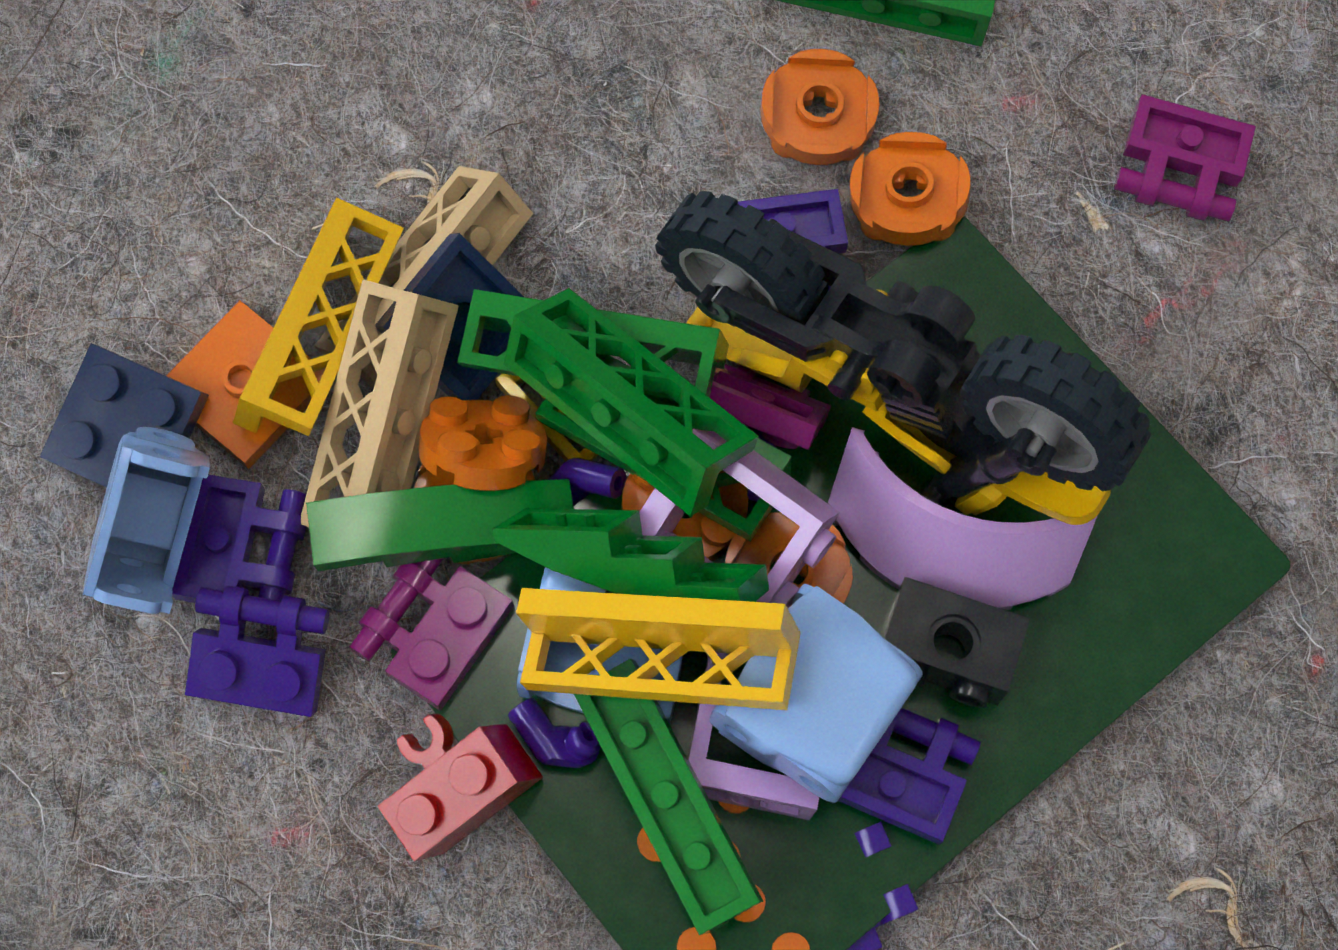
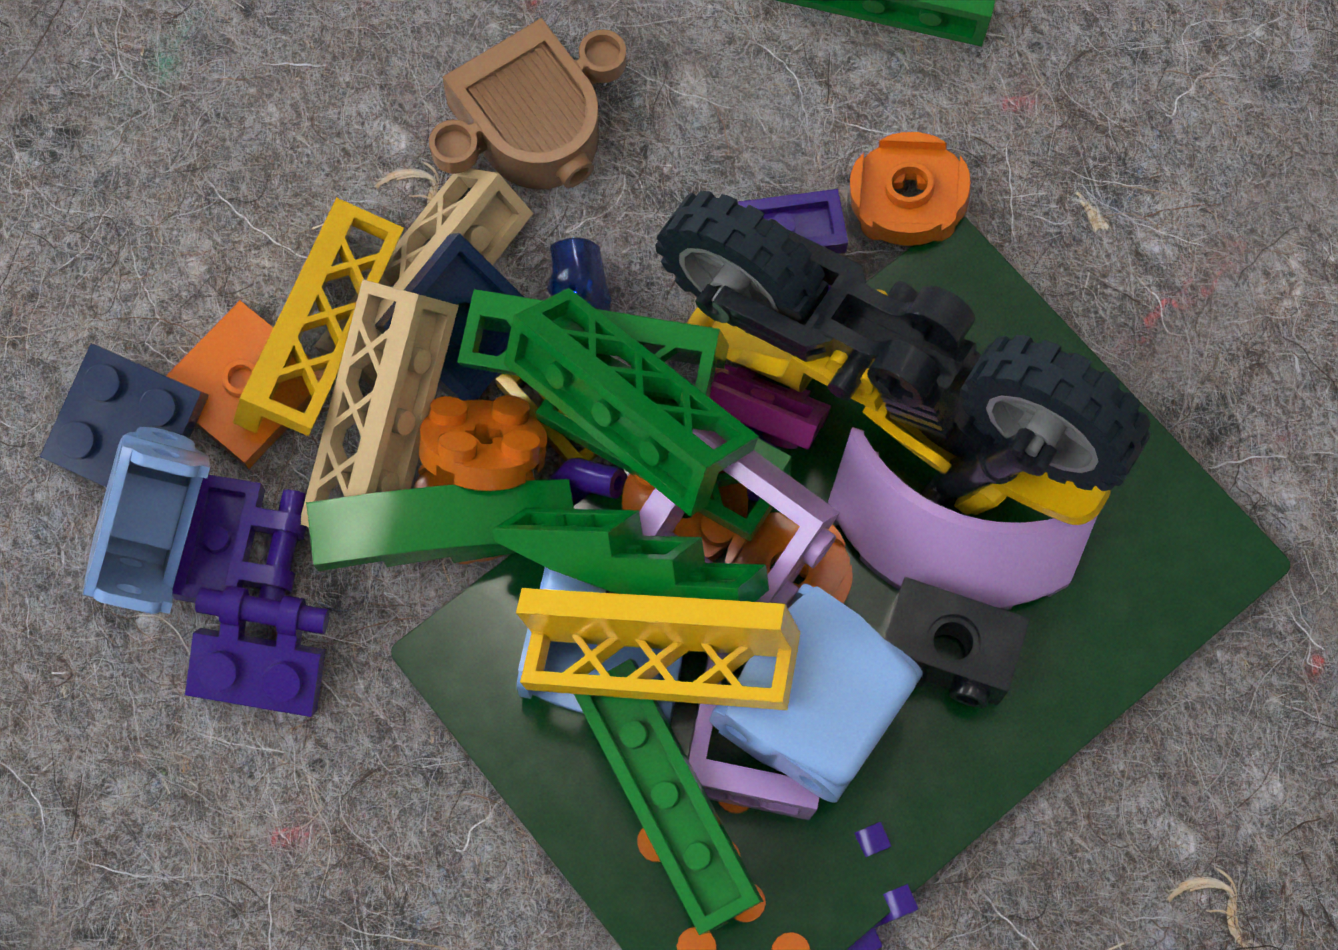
magenta plate [349,558,514,711] -> none
brick [377,714,543,862] -> none
dark purple arm [507,697,601,768] -> none
orange plate [760,49,879,165] -> none
dark purple plate [838,706,981,845] -> none
magenta plate [1114,94,1256,222] -> none
none -> medium nougat piece [429,17,626,189]
none -> clear blue piece [547,237,612,311]

